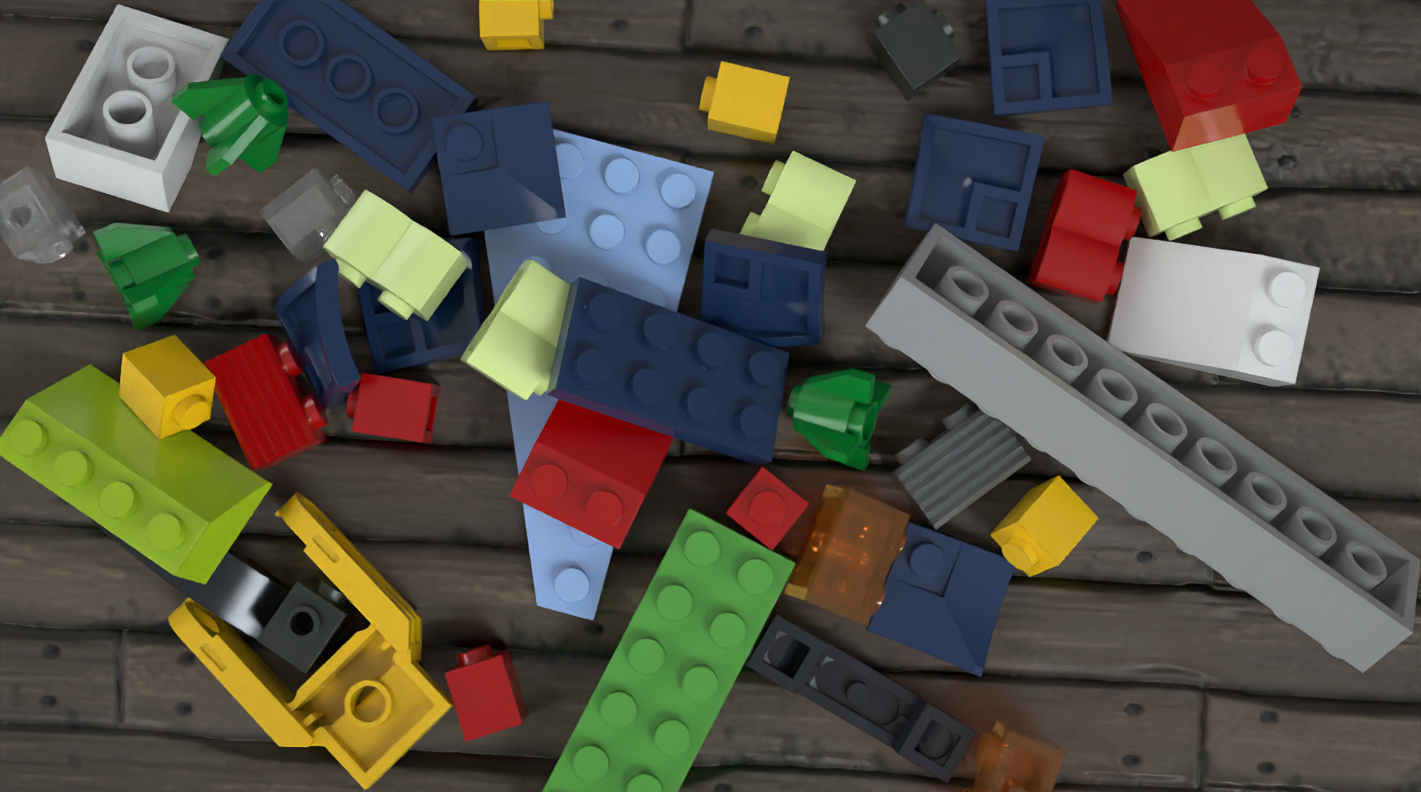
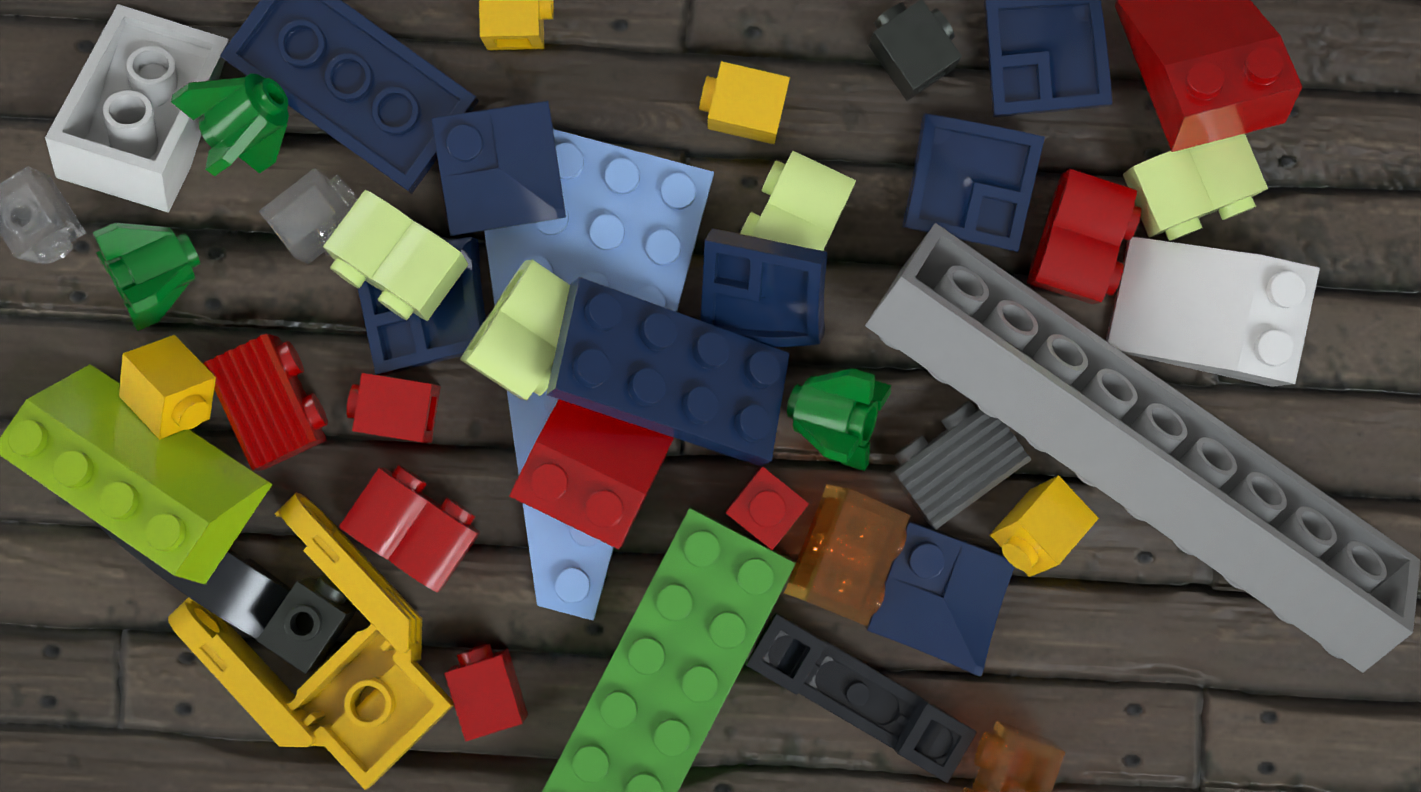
dark blue plate [273,258,361,411] -> none
none -> red brick [339,465,481,593]

